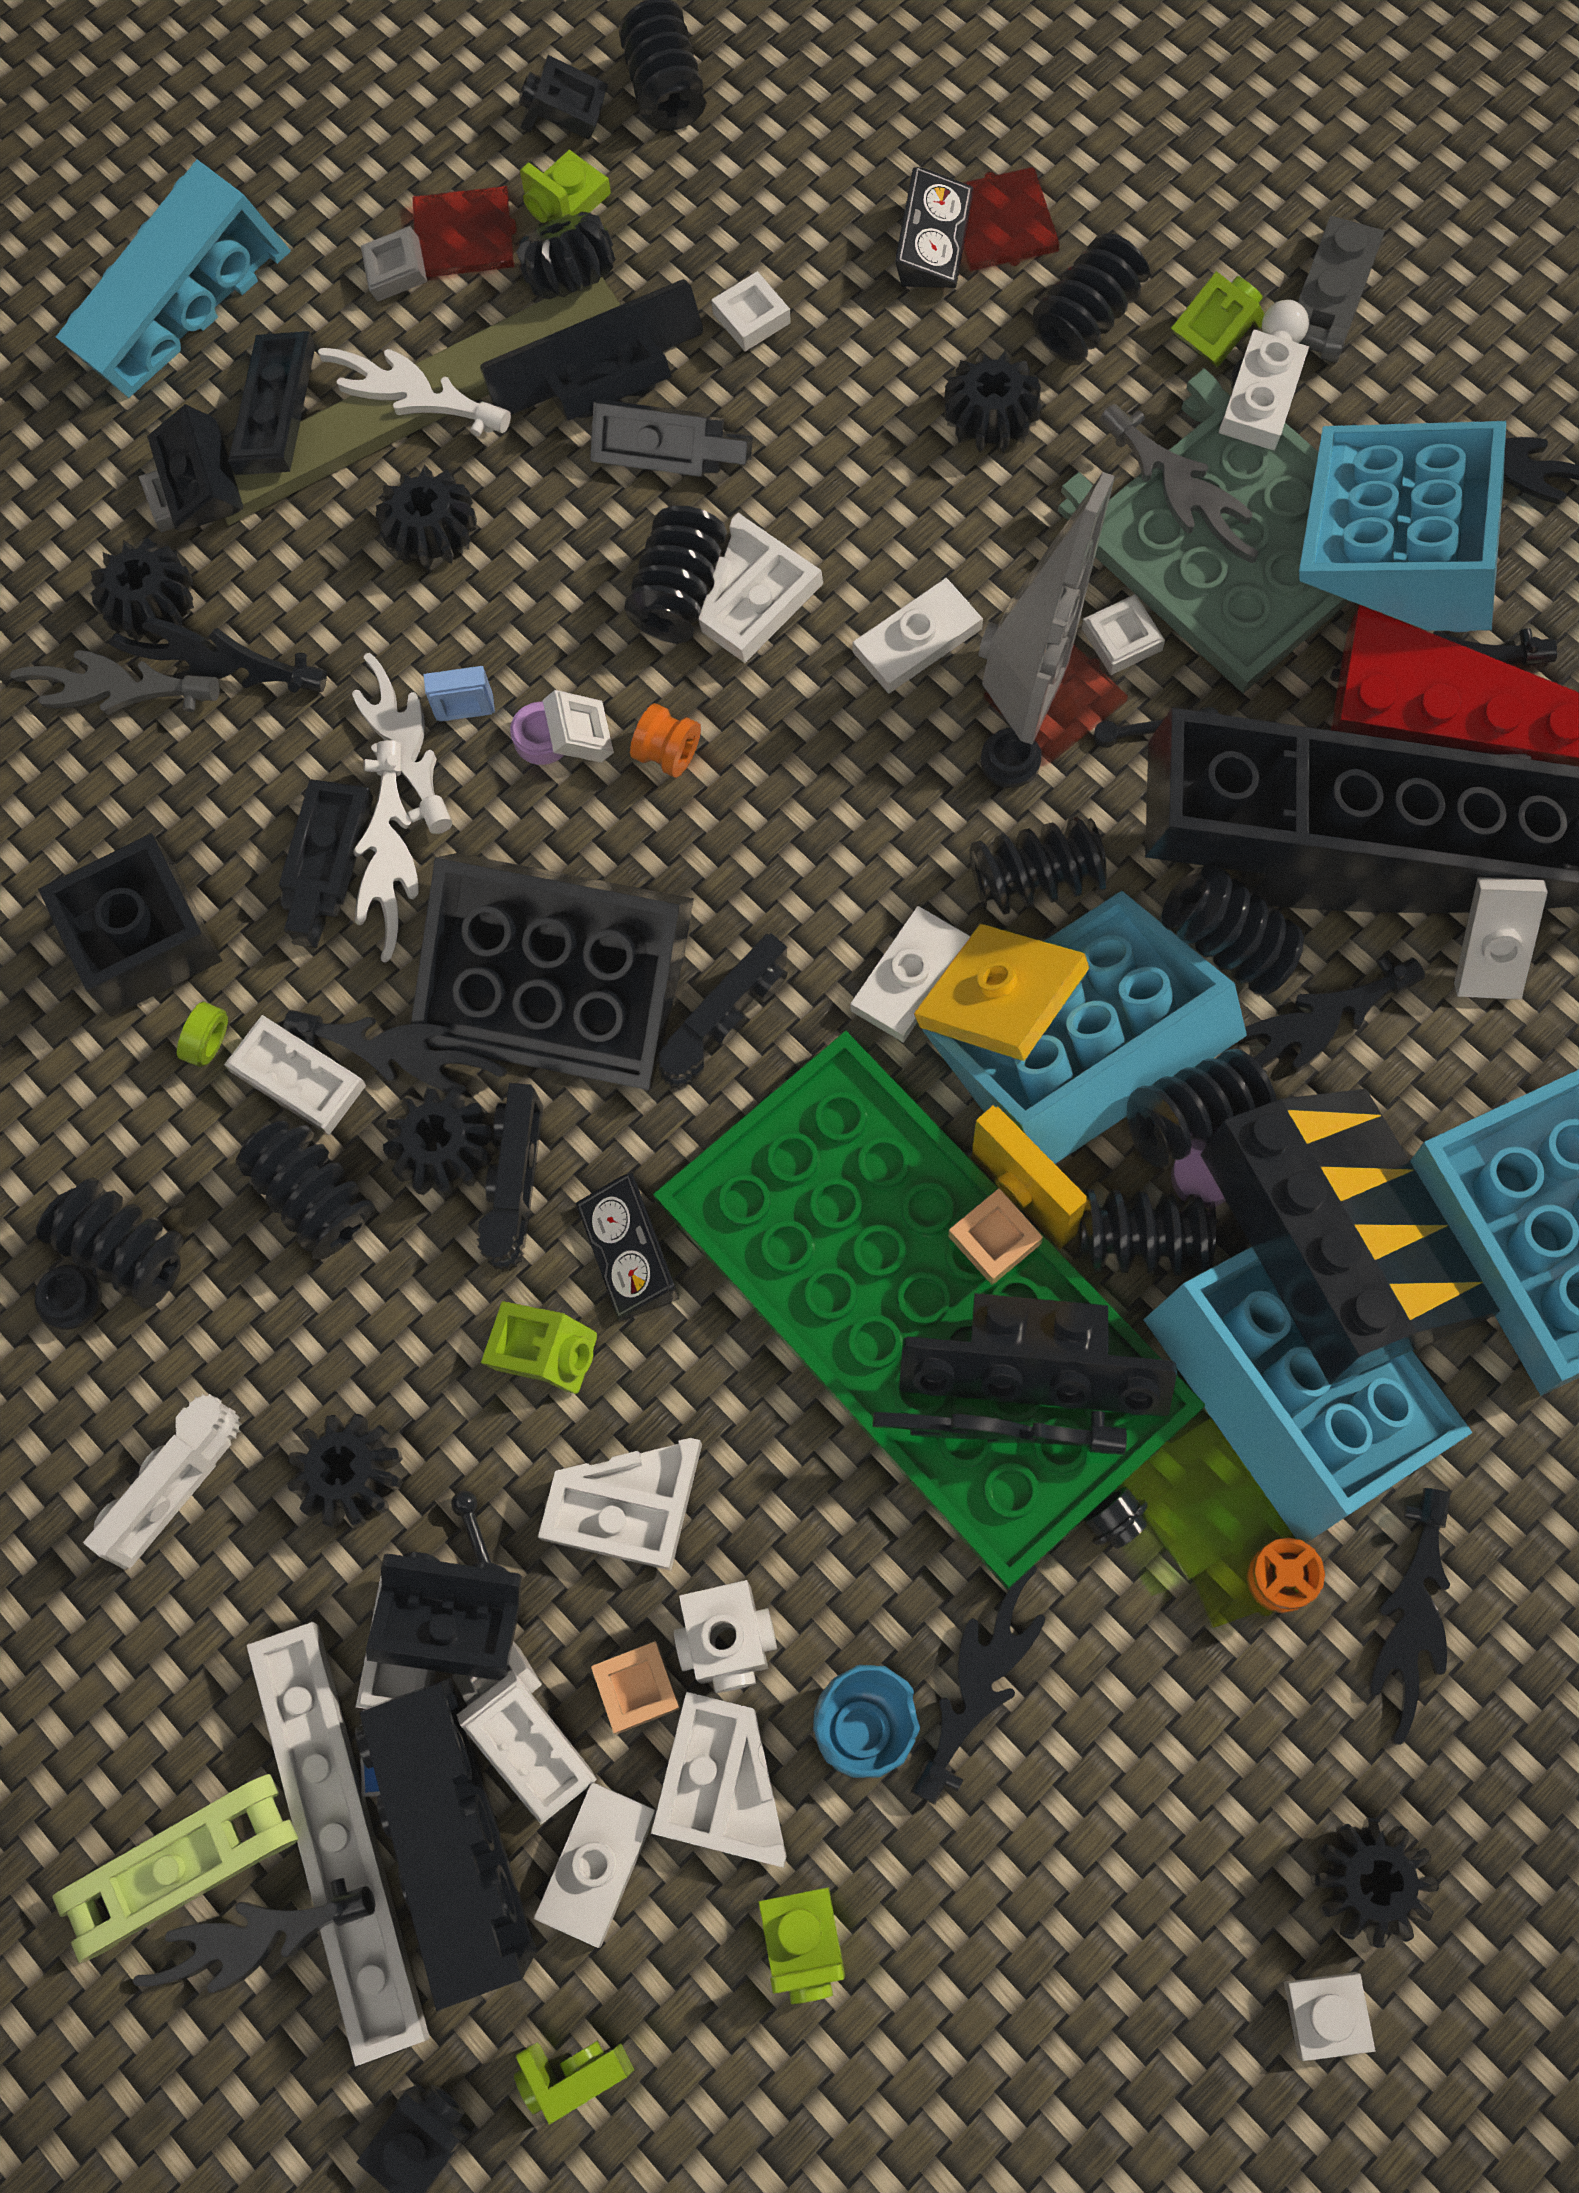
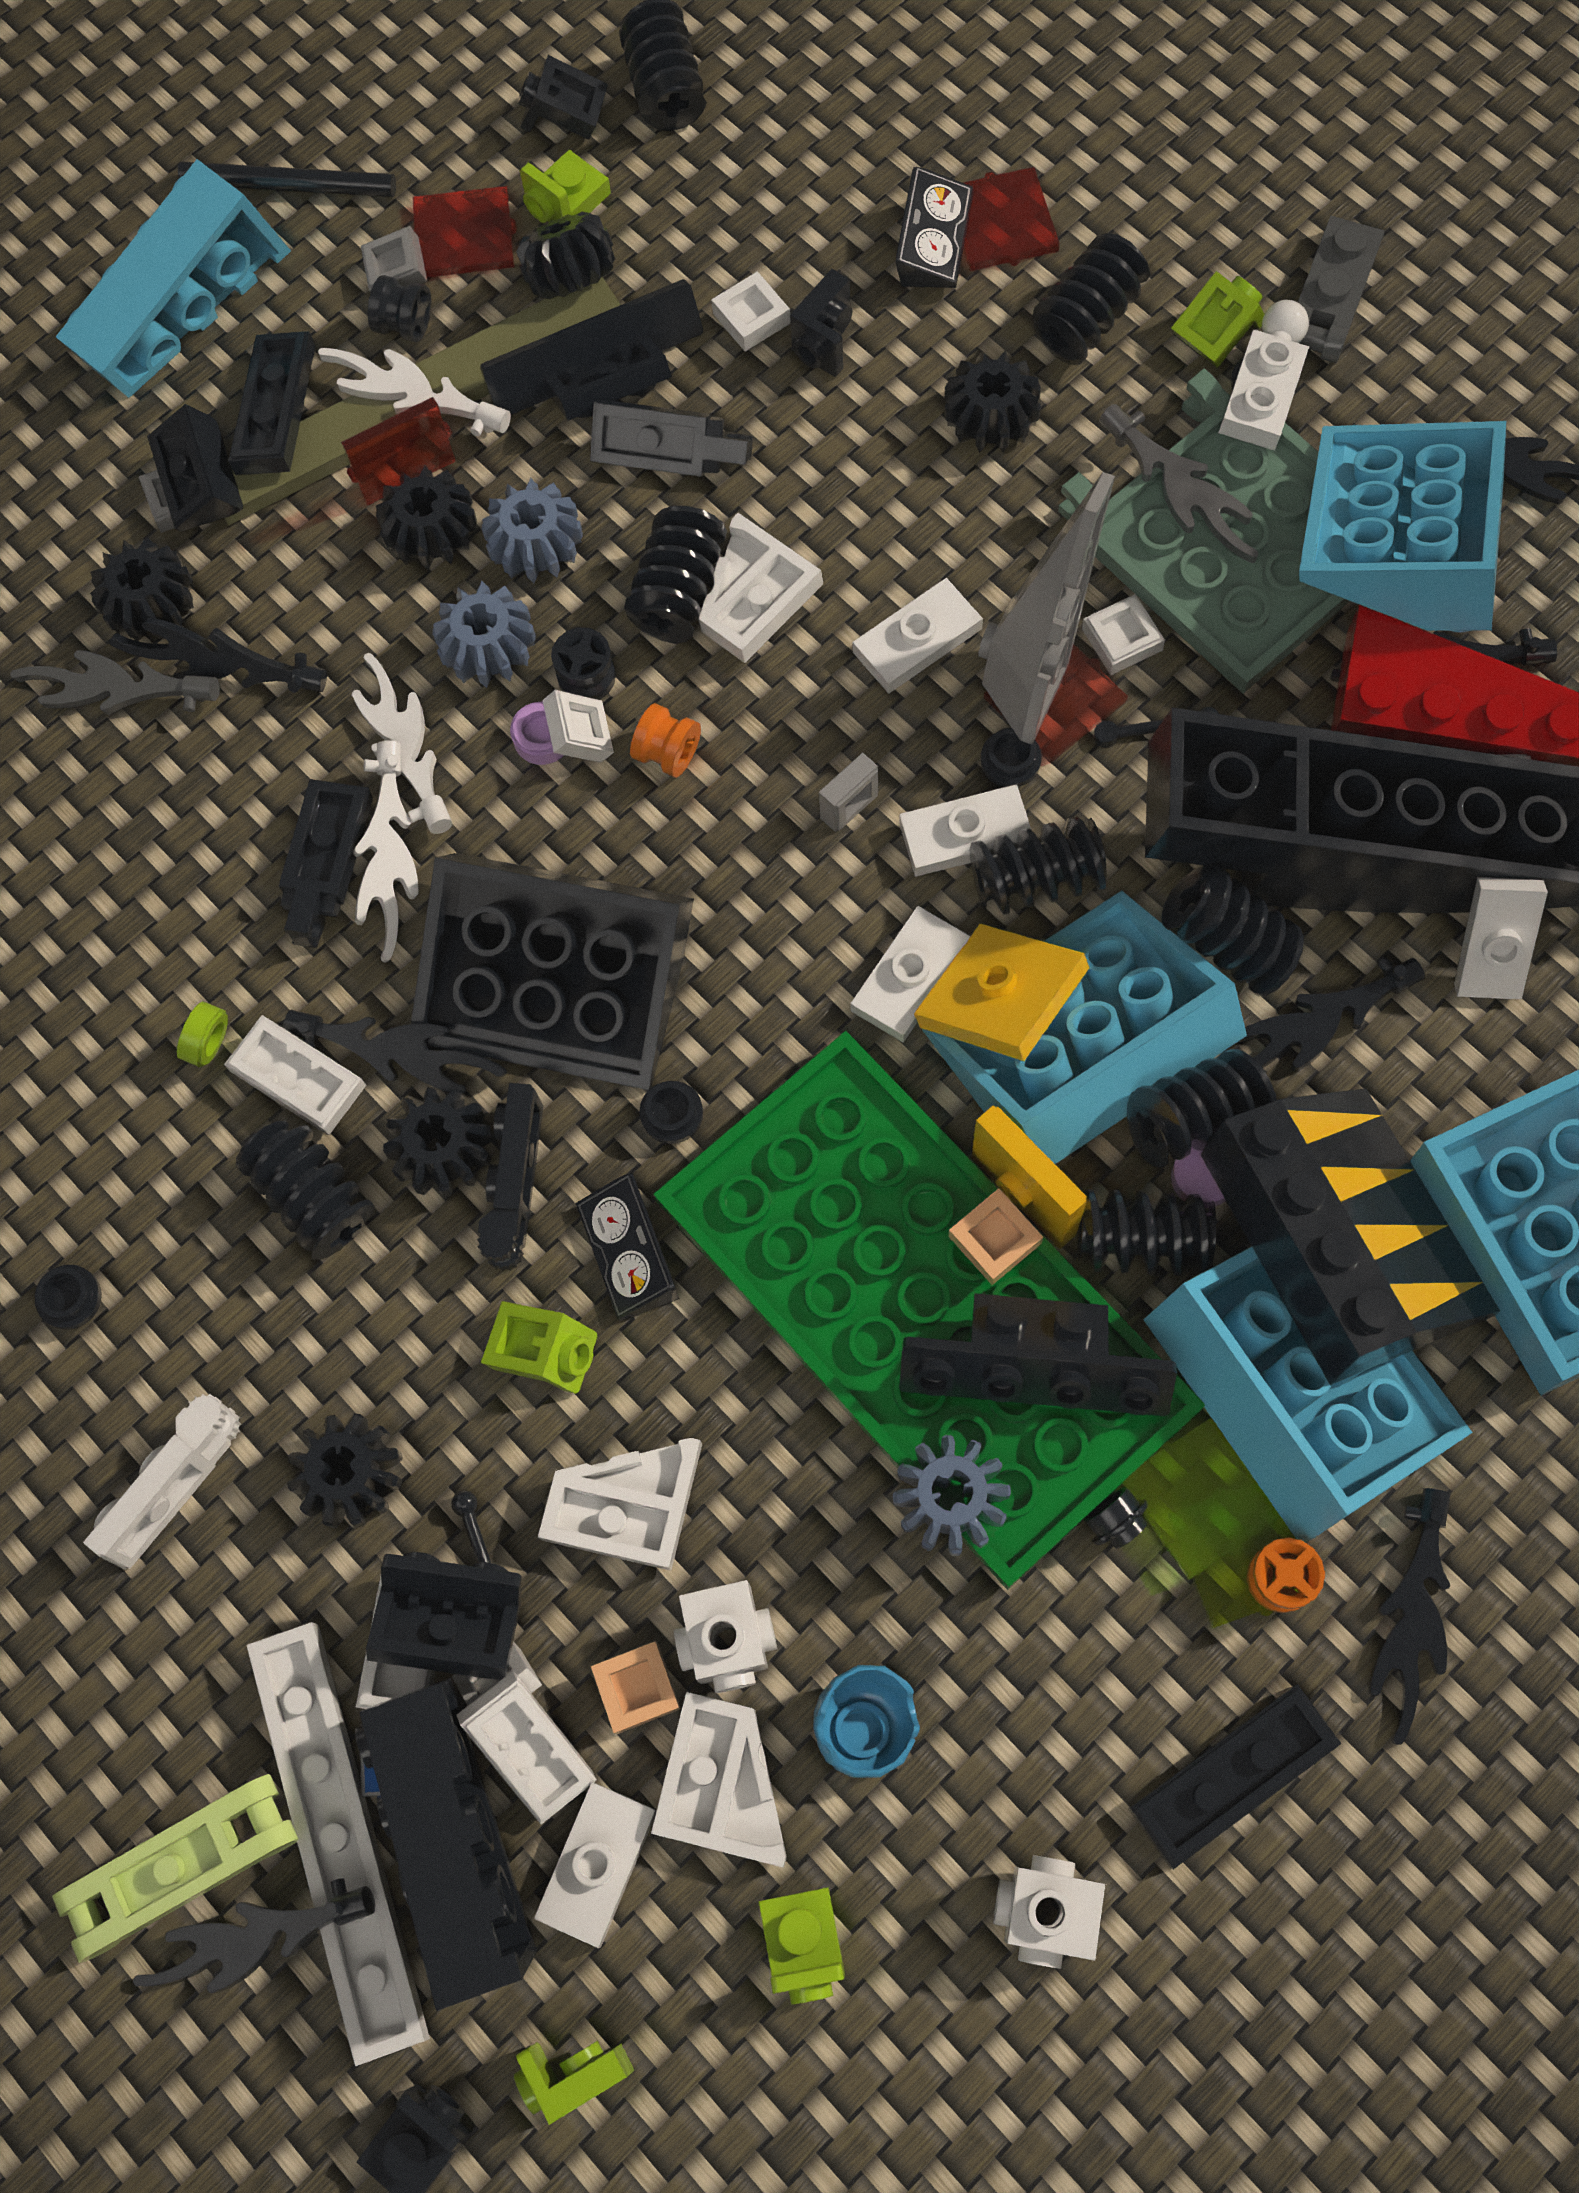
black piece [35,1177,183,1309] -> none
black brick [38,833,223,1017] -> none
light blue tile [423,666,495,722] -> none
black hinge [658,933,788,1090] -> none
black piece [872,1411,1127,1455] -> none
black piece [911,1565,1045,1805] -> none
white plate [1284,1972,1375,2061] -> none
black gear [1311,1818,1439,1948] -> none
none -> black bar [178,161,396,197]
none -> clear red piece [341,397,456,506]
none -> black wheel [367,275,432,343]
none -> sand blue gear [433,581,536,688]
none -> sand blue gear [482,478,583,583]
none -> black wheel [551,627,616,700]
none -> black plate [639,1081,703,1144]
none -> black bracket [790,269,853,377]
none -> light grey tile [819,752,878,832]
none -> sand blue gear [893,1435,1011,1556]
none -> white plate [899,784,1031,877]
none -> white brick [993,1855,1105,1969]
none -> black tile [1128,1684,1342,1870]

